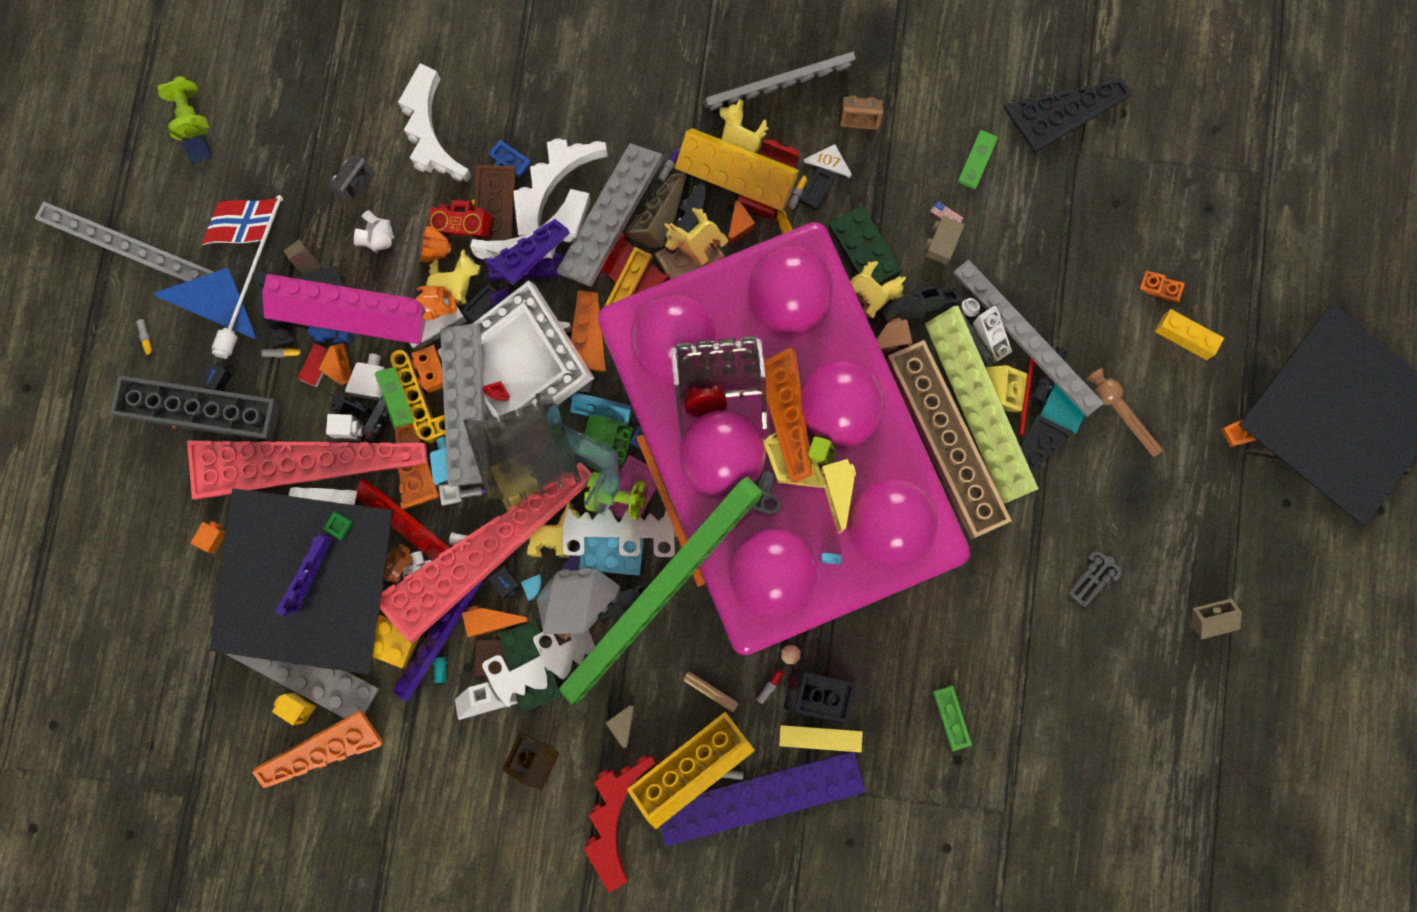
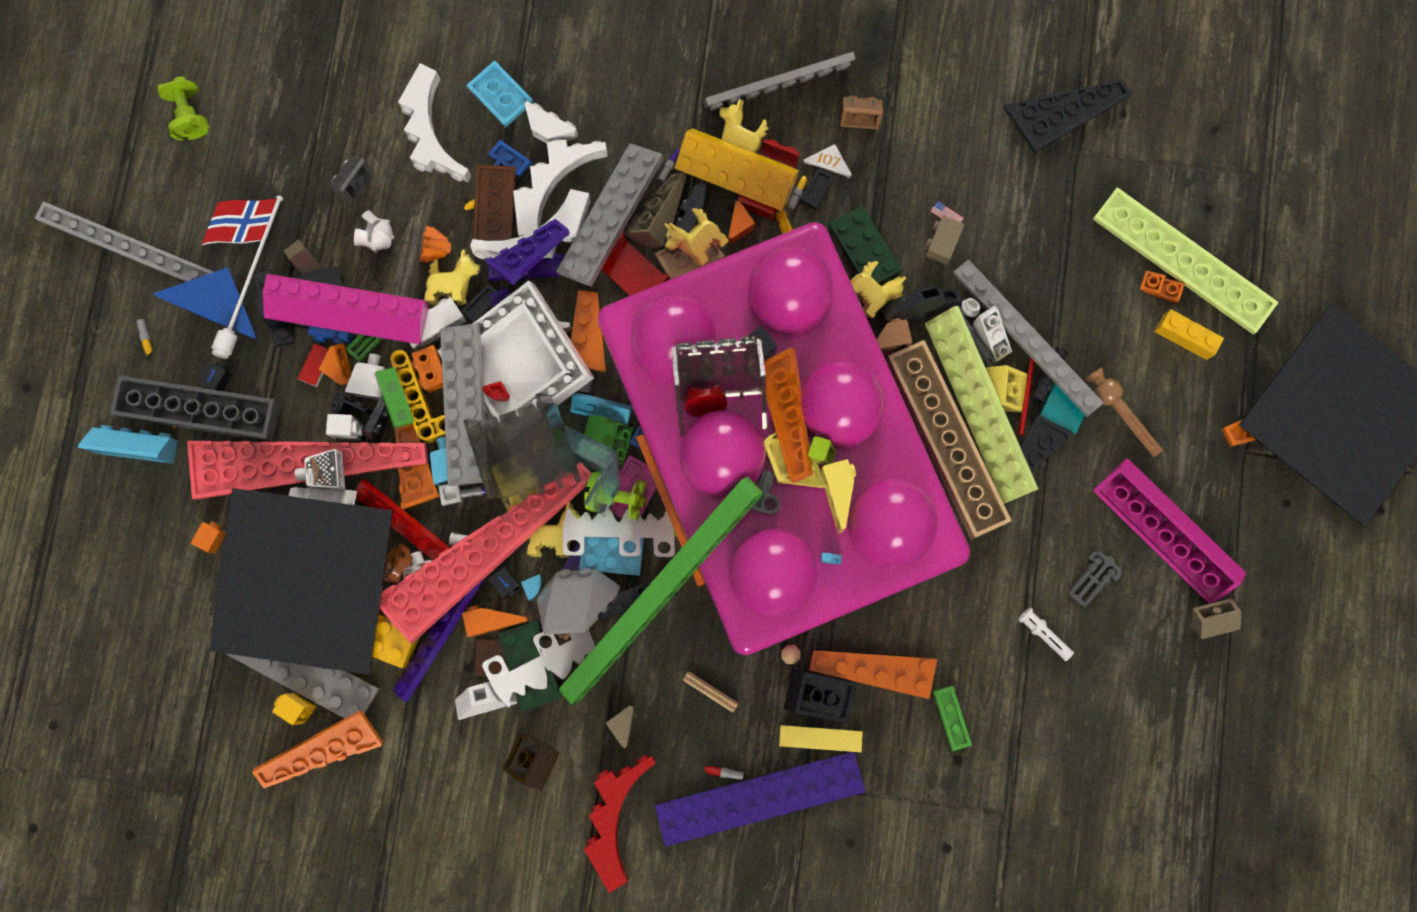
clear blue brick [182,135,211,164] -> none
light grey piece [262,348,300,358] -> none
dark purple wing [275,534,332,616] -> none
green tile [324,511,353,540] -> none
orange helmet [416,286,457,320] -> none
red piece [428,200,492,238] -> none
teal pin [432,657,448,683] -> none
yellow tile [604,247,653,307] -> none
yellow brick [627,712,755,829] -> none
light grey piece [756,670,784,704] -> none
bright green tile [958,130,998,189] -> none
none -> medium azure slope [78,425,178,464]
none -> torso [295,449,345,490]
none -> bright green tile [346,334,384,363]
none -> medium azure plate [466,60,534,128]
none -> white slope [525,101,578,144]
none -> black brick [745,326,777,362]
none -> orange wing [809,651,937,699]
none -> white pin [1018,607,1074,661]
none -> yellowish green plate [1093,188,1279,334]
none -> dark pink slope [1093,458,1246,604]

